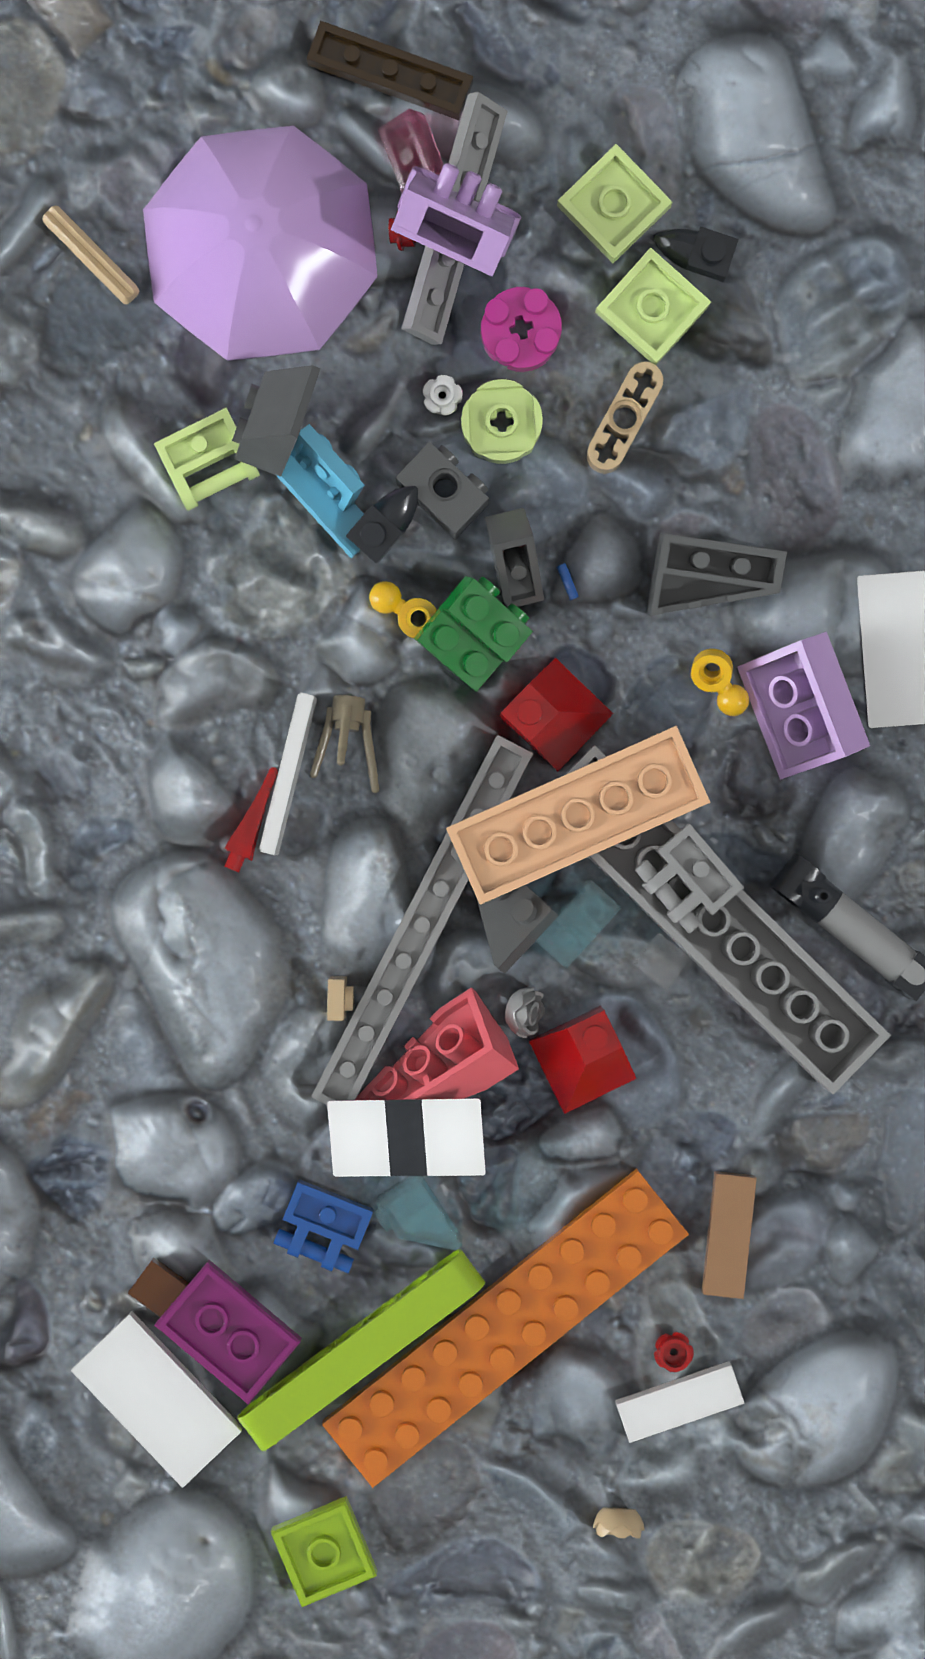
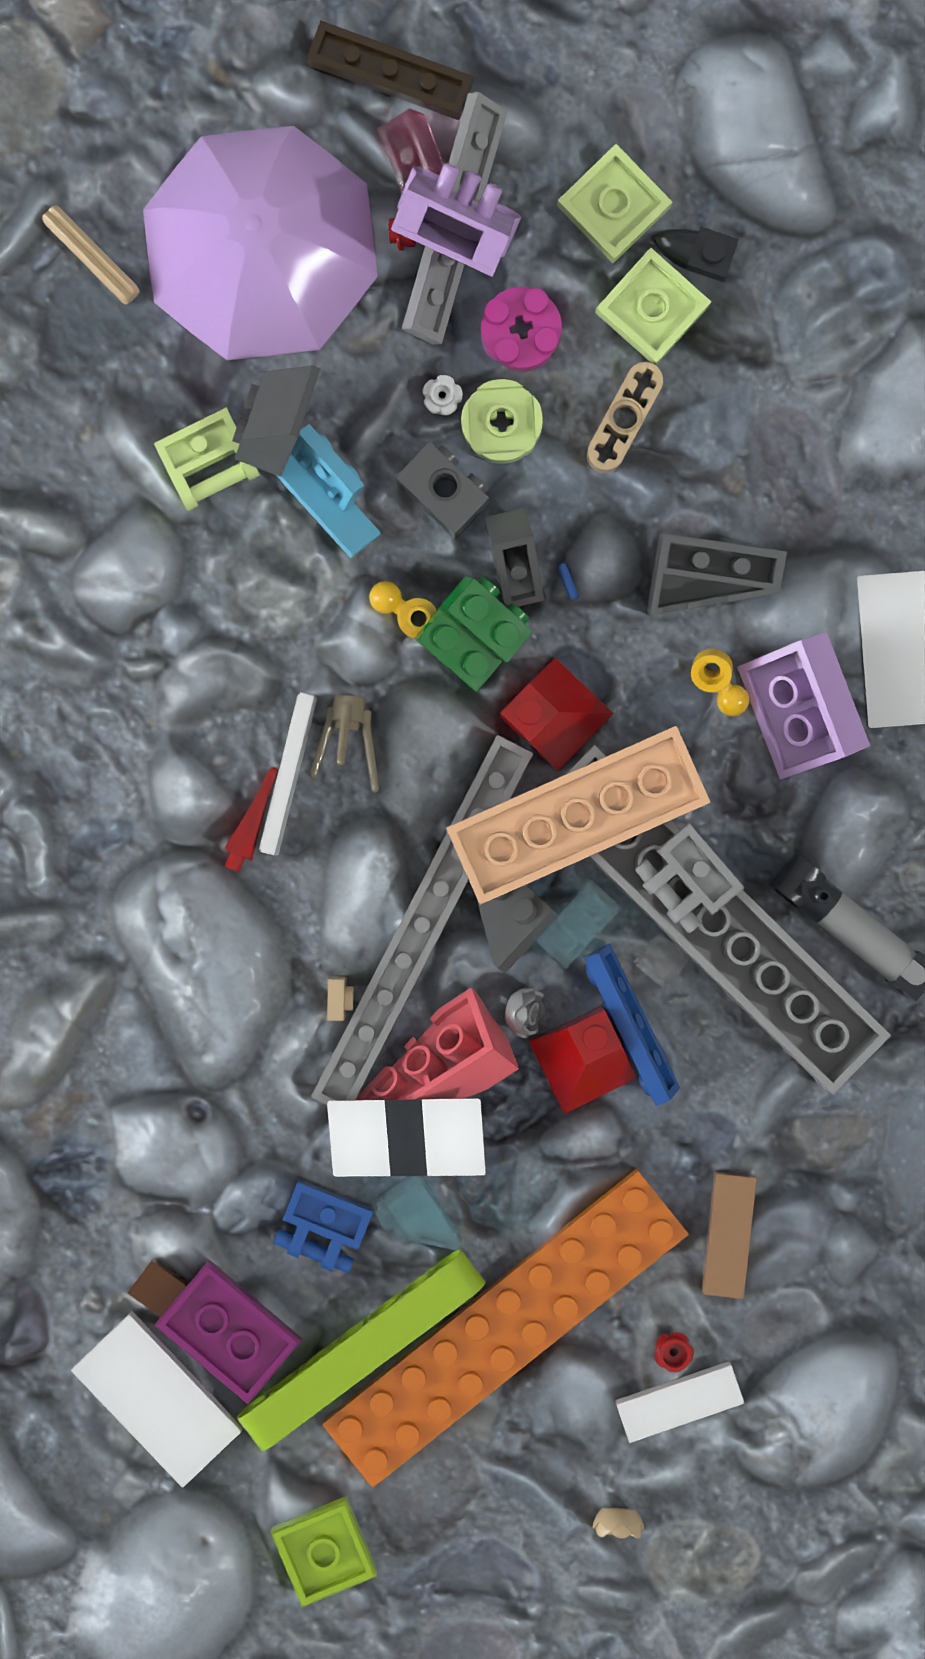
black plate [346,486,418,563] -> none
none -> blue plate [584,943,680,1106]

